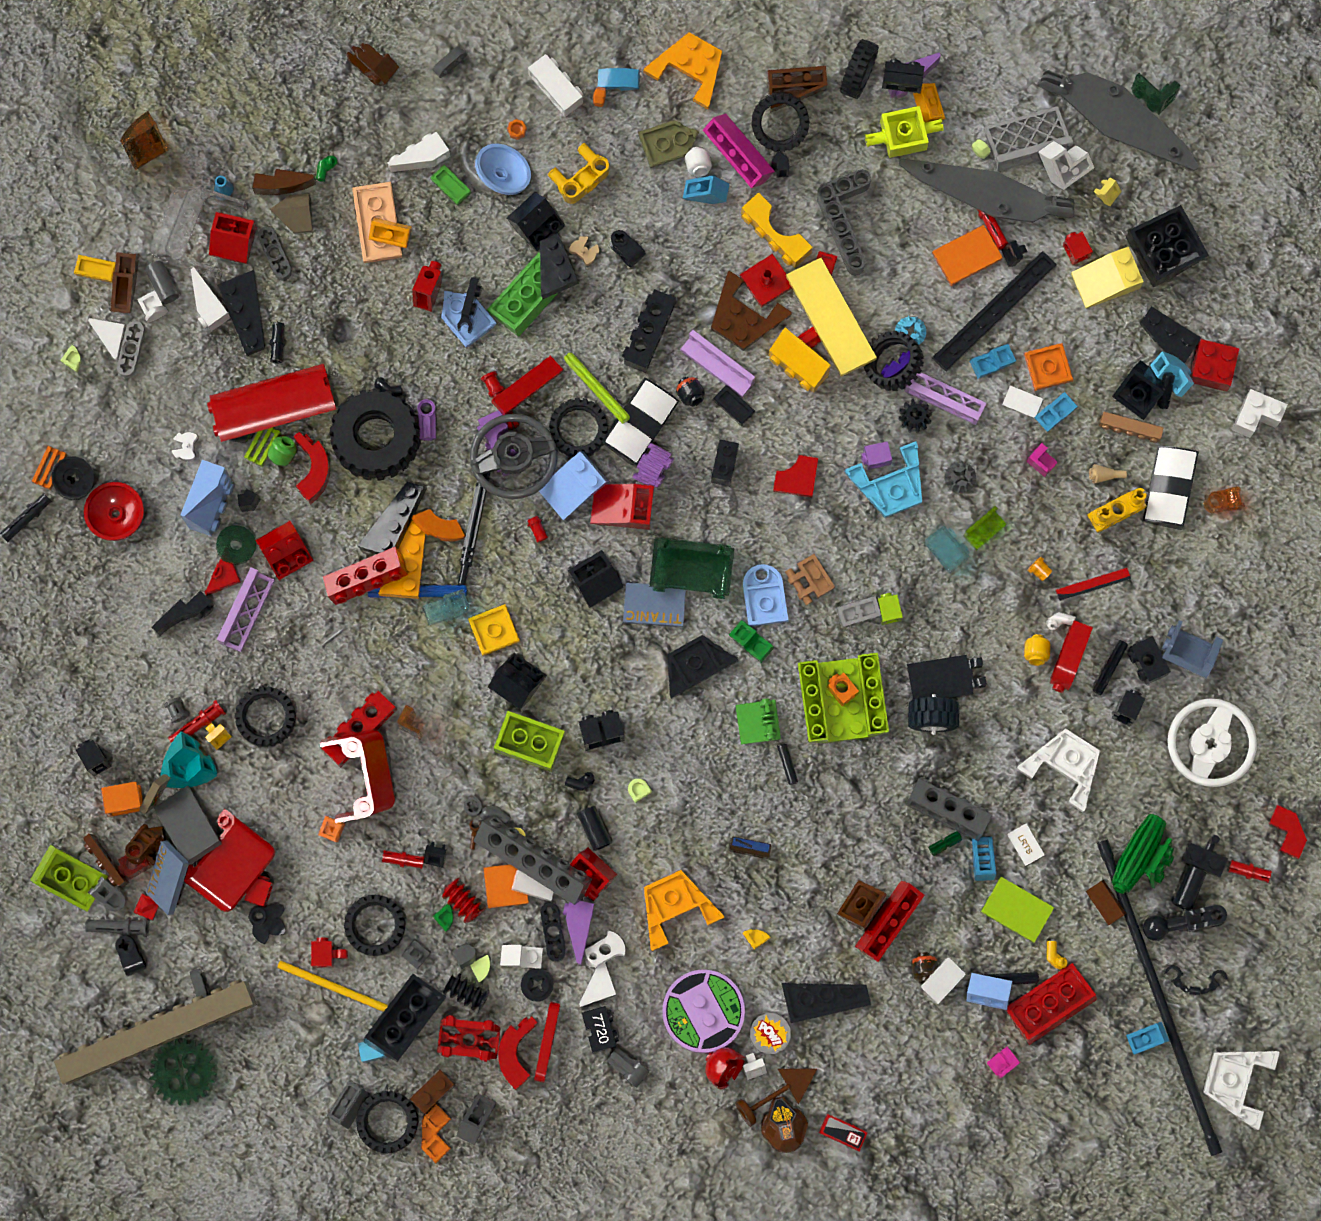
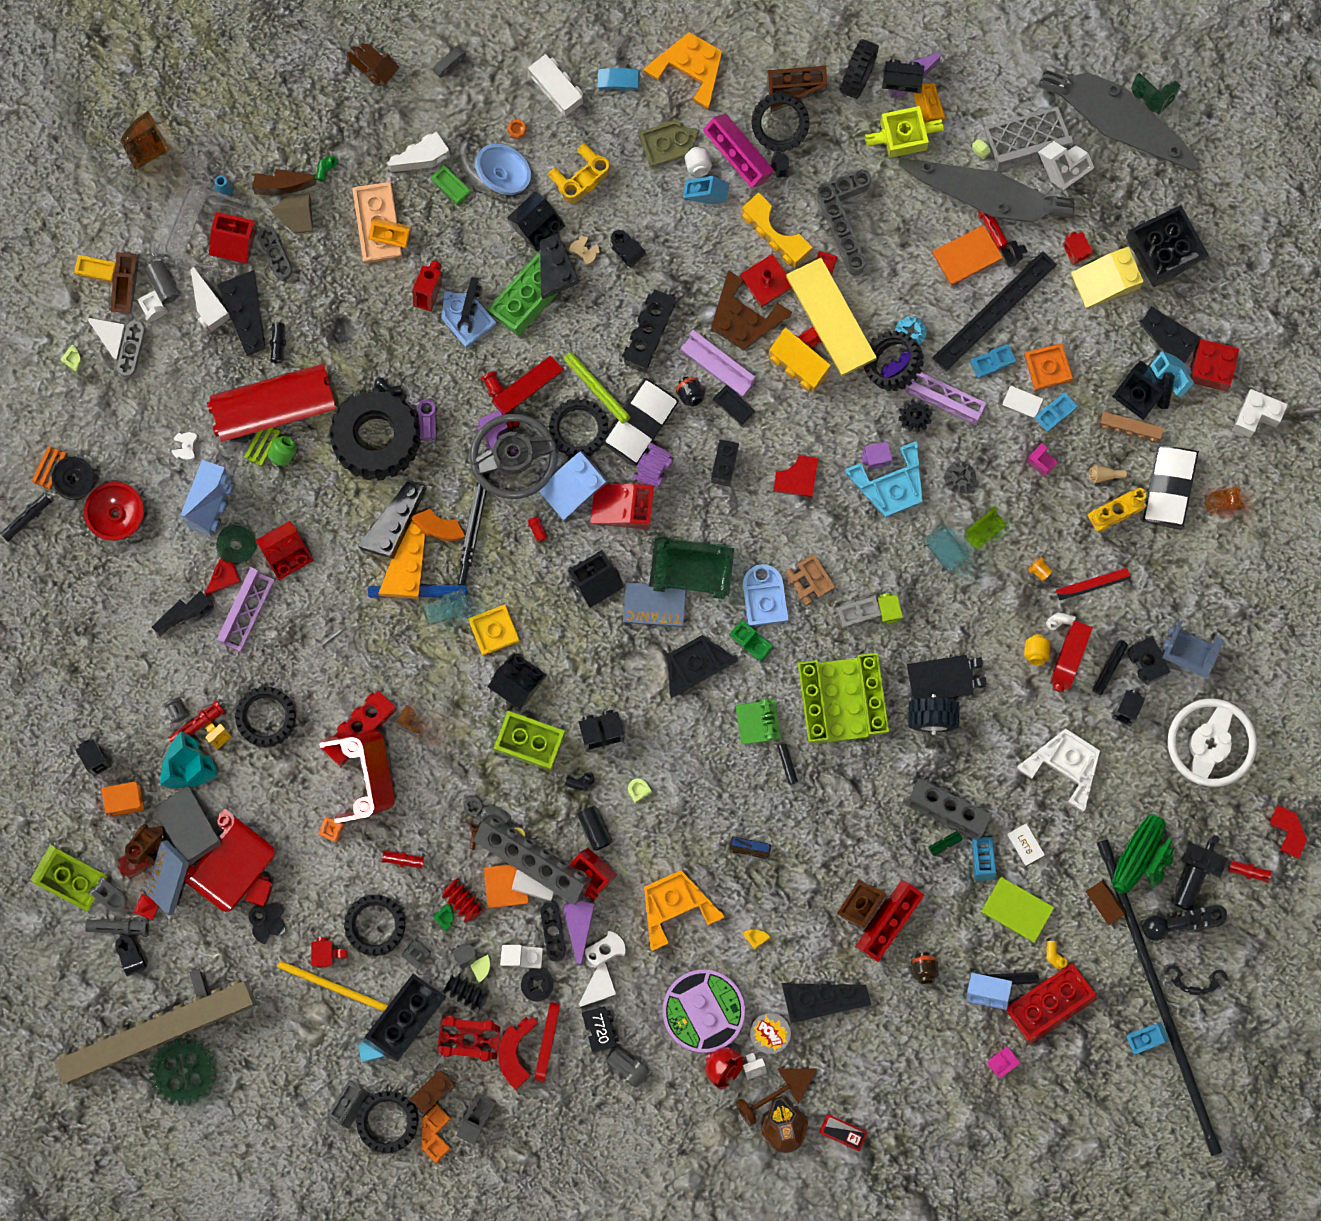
reddish brown tile [83,834,129,887] -> none
dark tan tile [139,774,170,814] -> none
black piece [237,488,260,512] -> none
red arch [293,432,330,505] -> none
red brick [323,547,408,605] -> none
black tile [424,842,447,868] -> none
orange tile [593,87,606,107] -> none
orange brick [827,673,859,707] -> none
white panel [921,958,966,1004] -> none
light yellow tile [1094,178,1122,206] -> none
white wing [1203,1051,1280,1130] -> none

